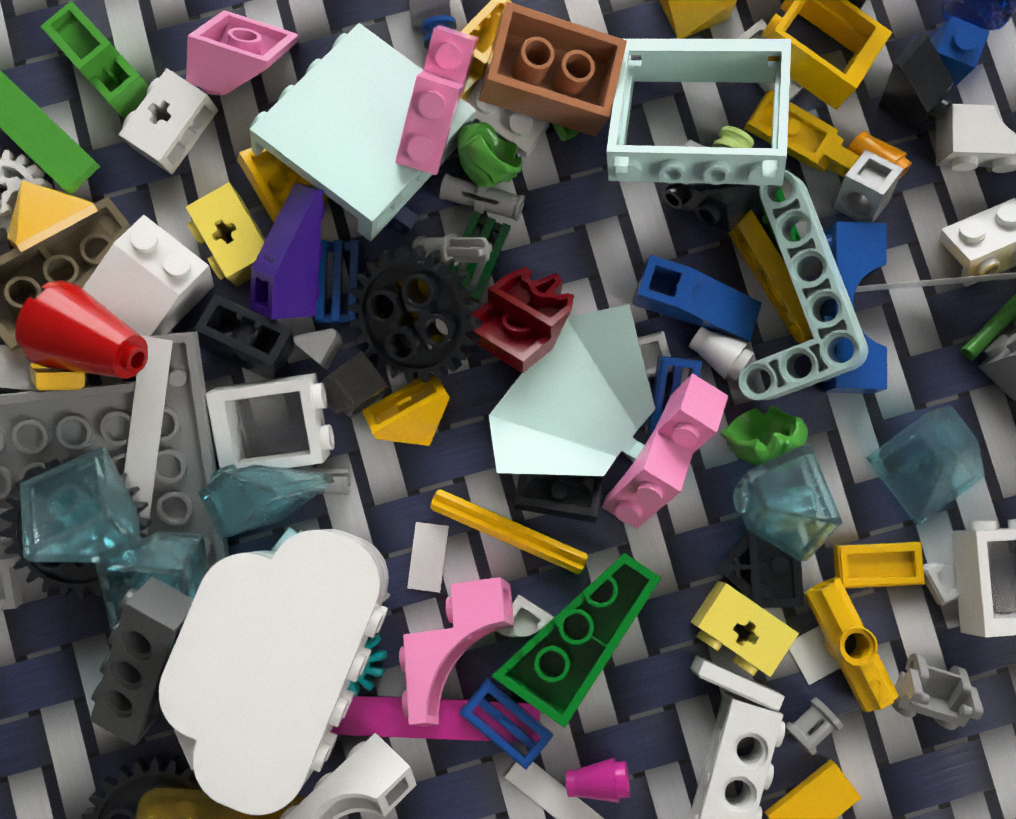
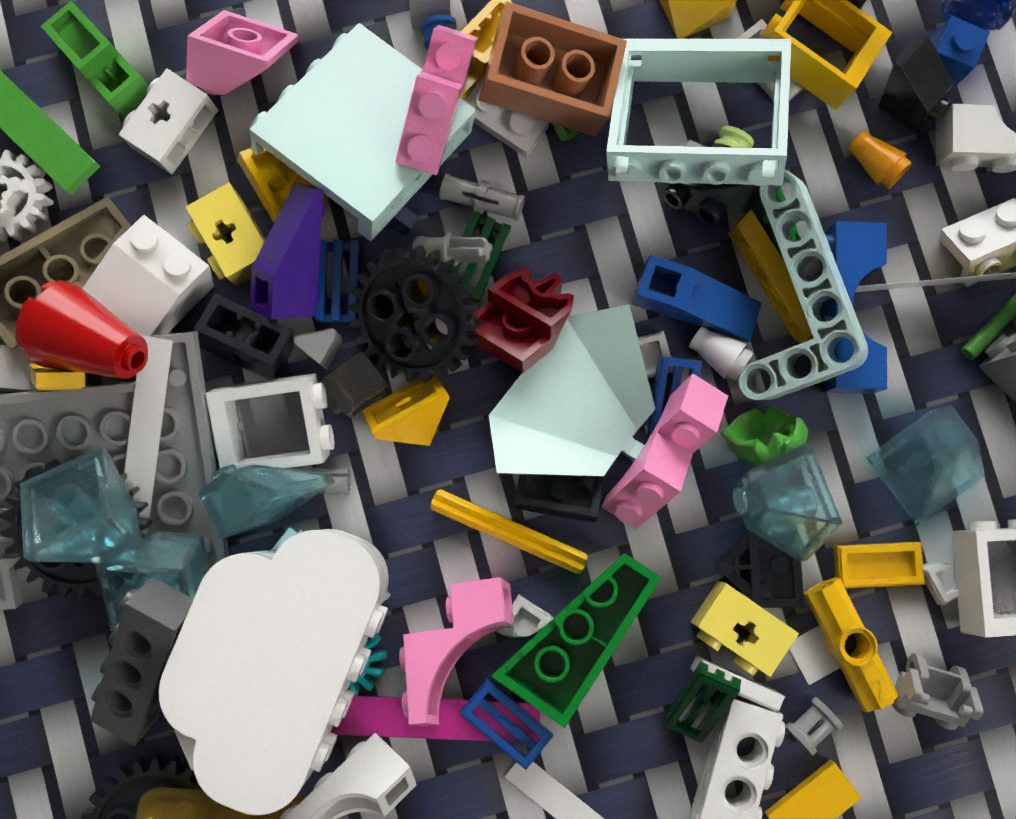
yellow slope [7,180,98,252] -> none
white sticker [407,522,449,593] -> none
bright green hair [458,122,523,188] -> none
dark pink cone [565,757,630,803] -> none
yellow hinge [744,90,859,177] -> none
light grey brick [833,150,904,223] -> none
none -> dark green tile [663,661,741,743]

